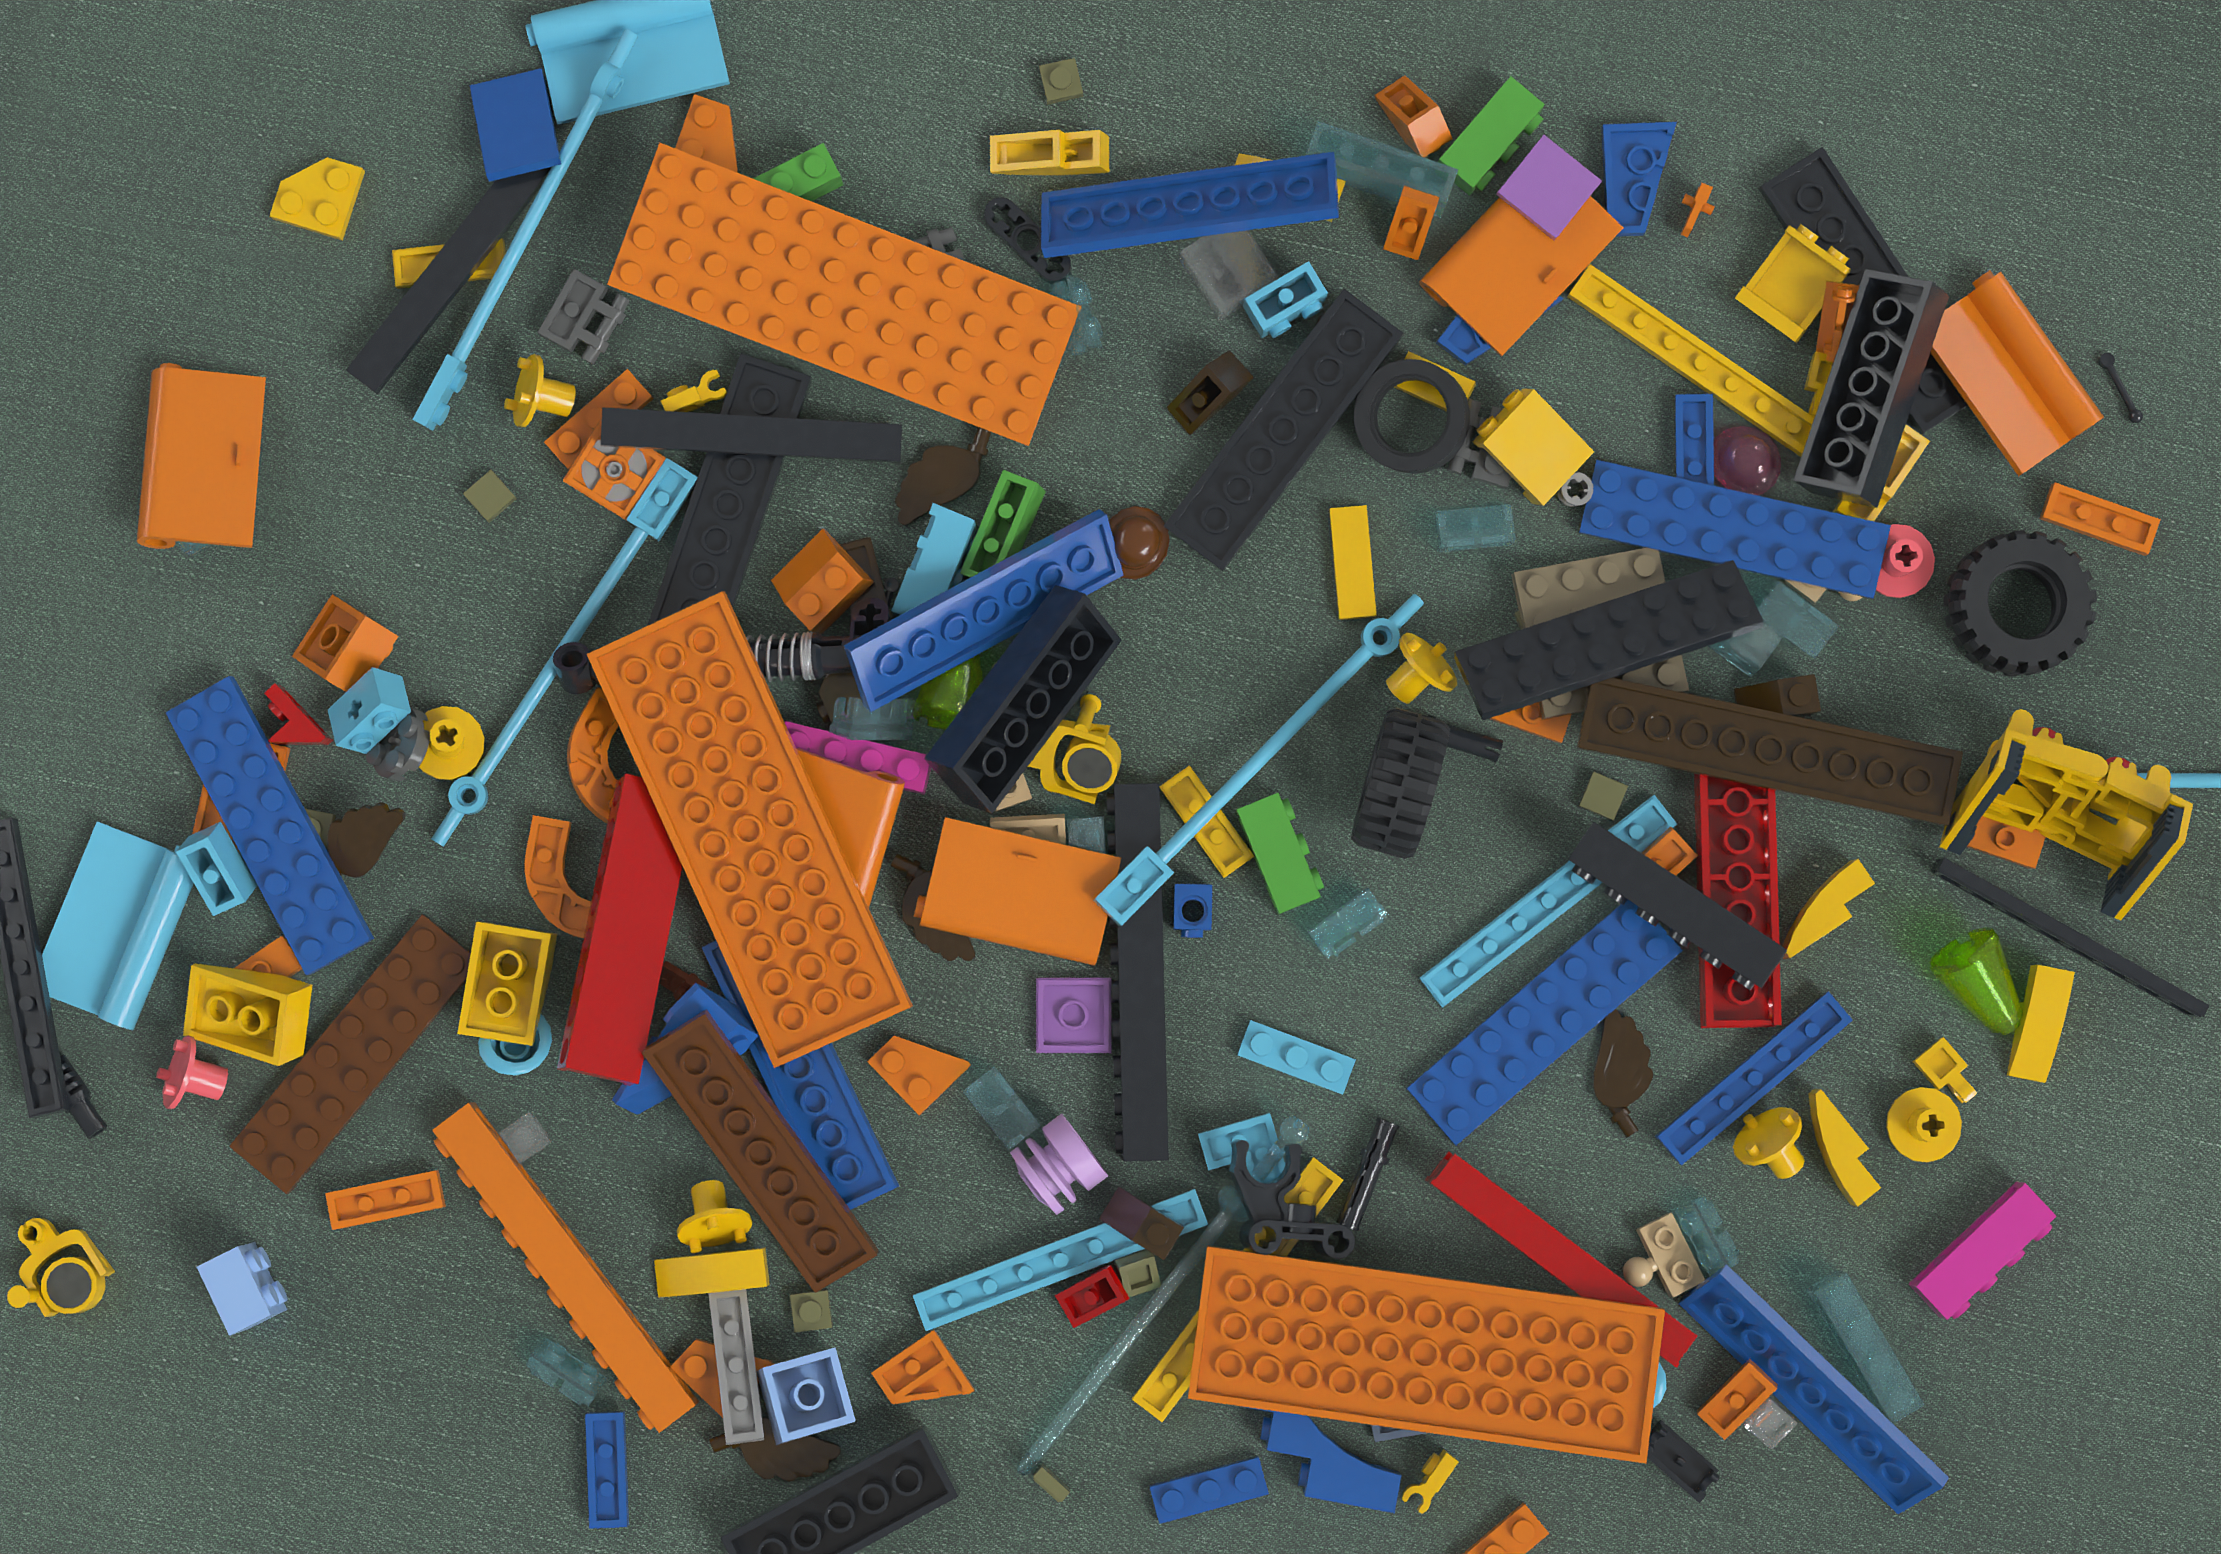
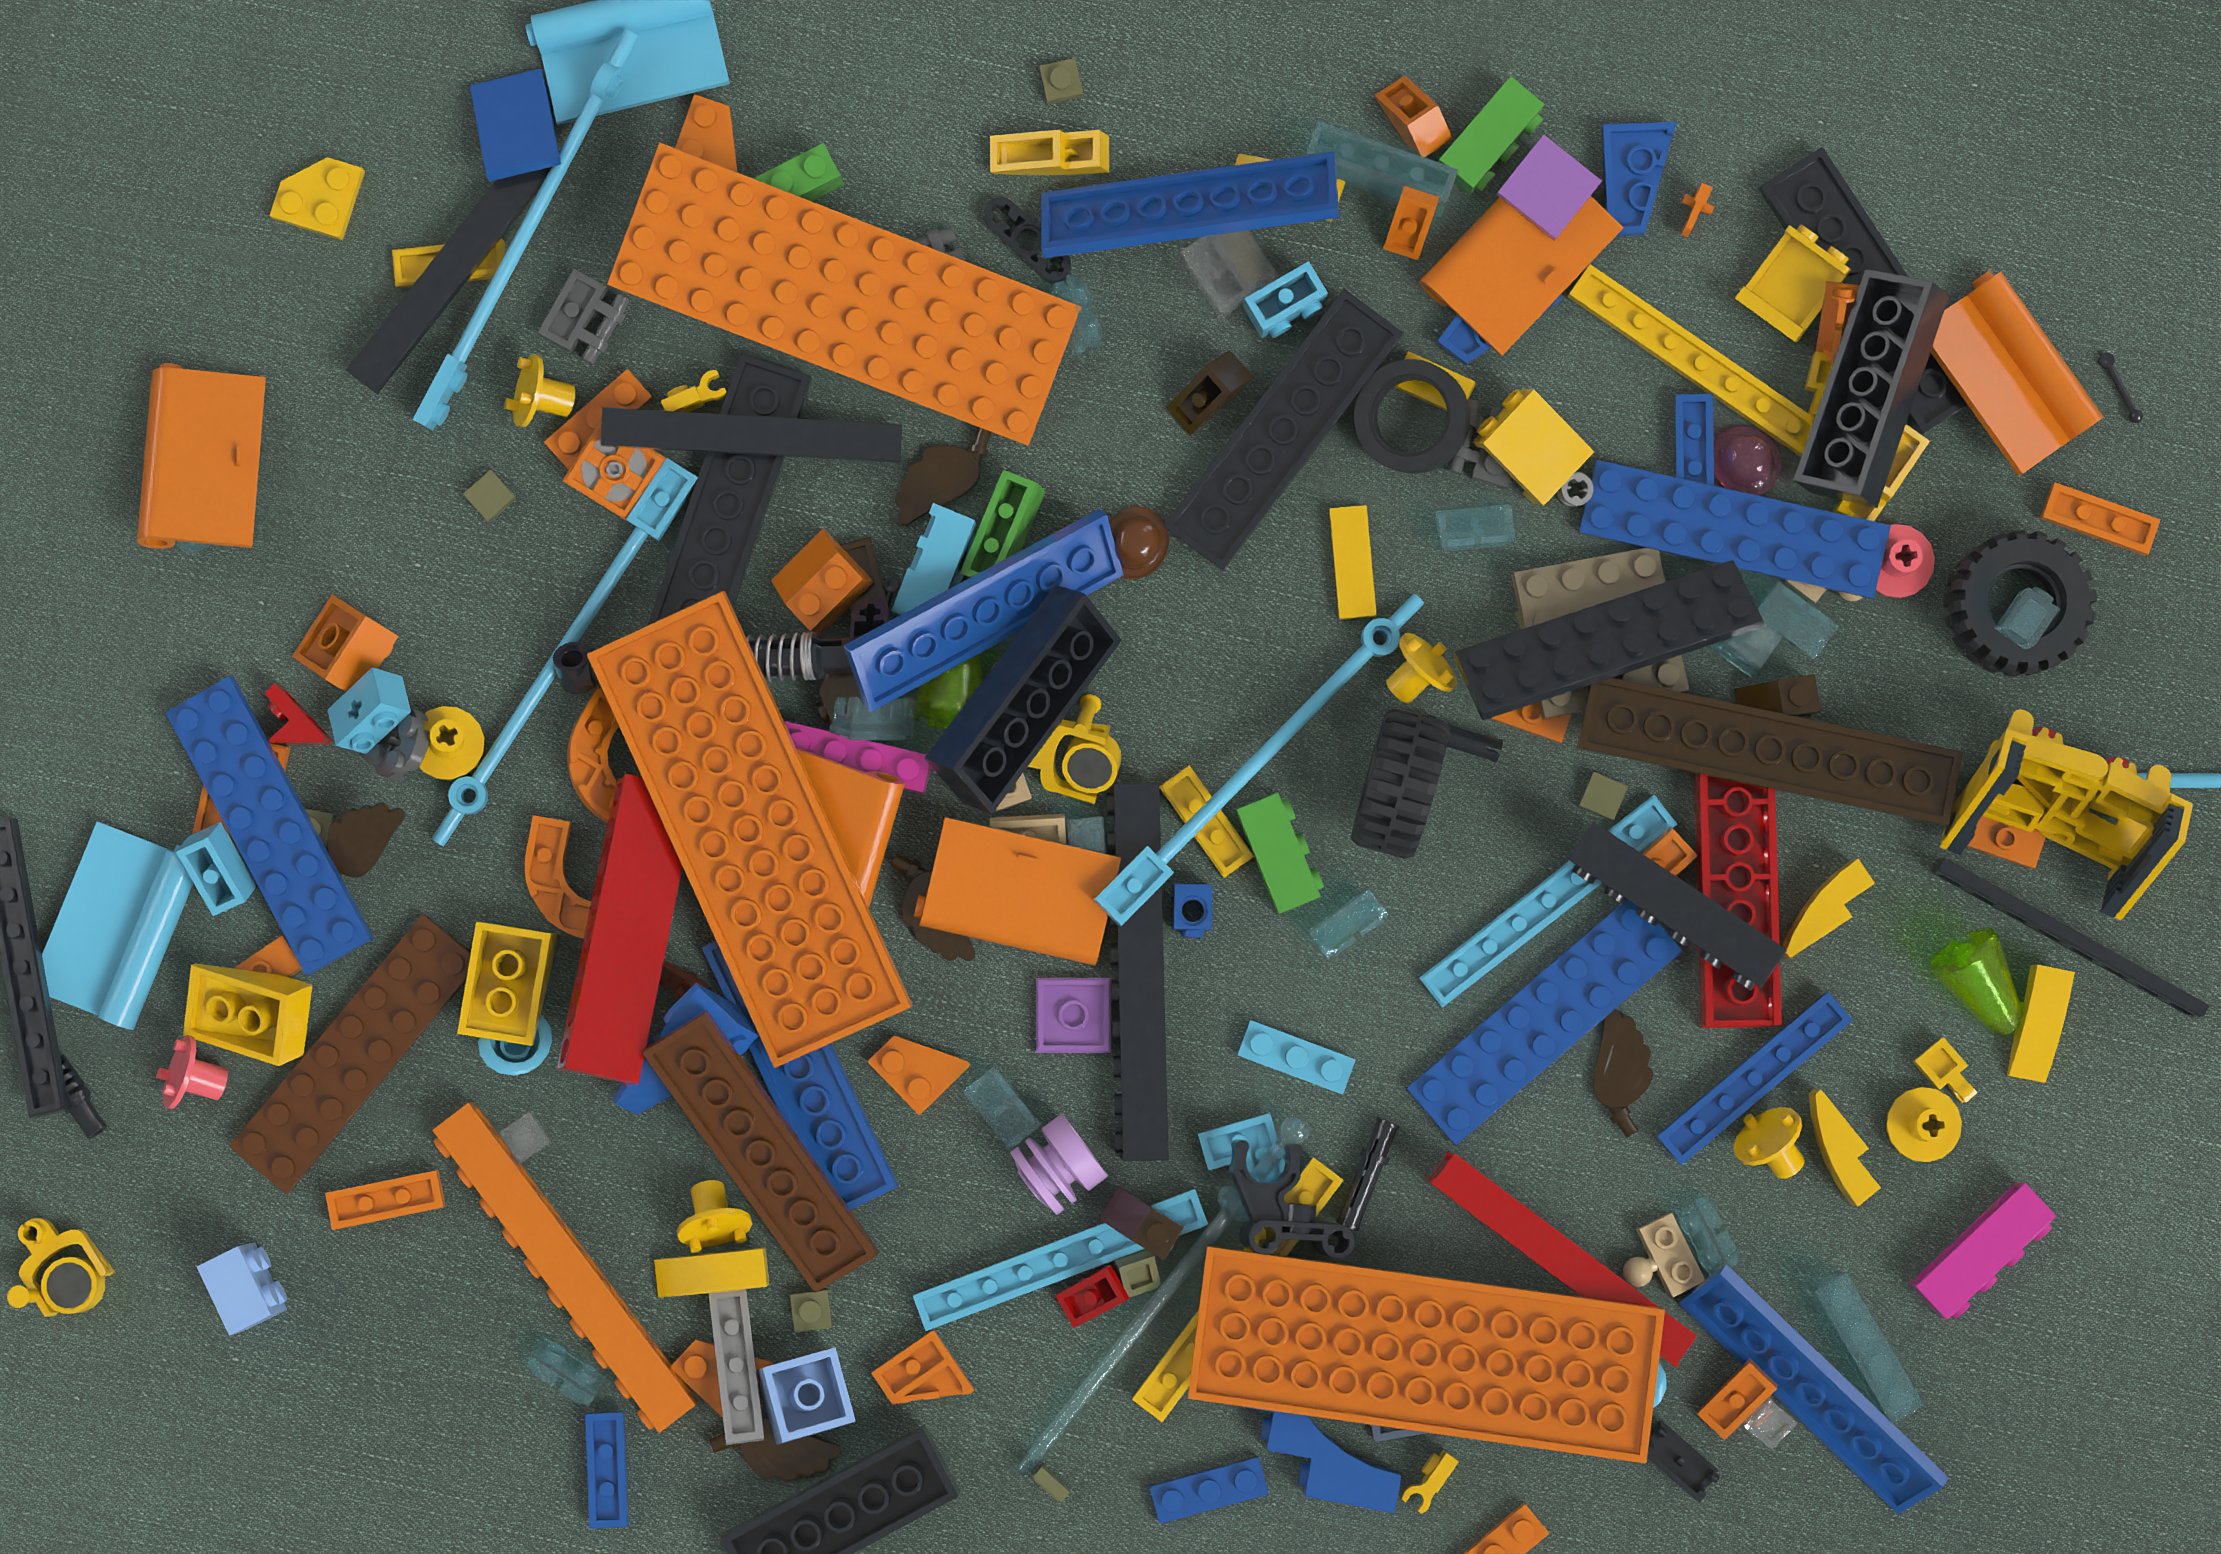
none -> clear light blue brick [1994,587,2060,650]

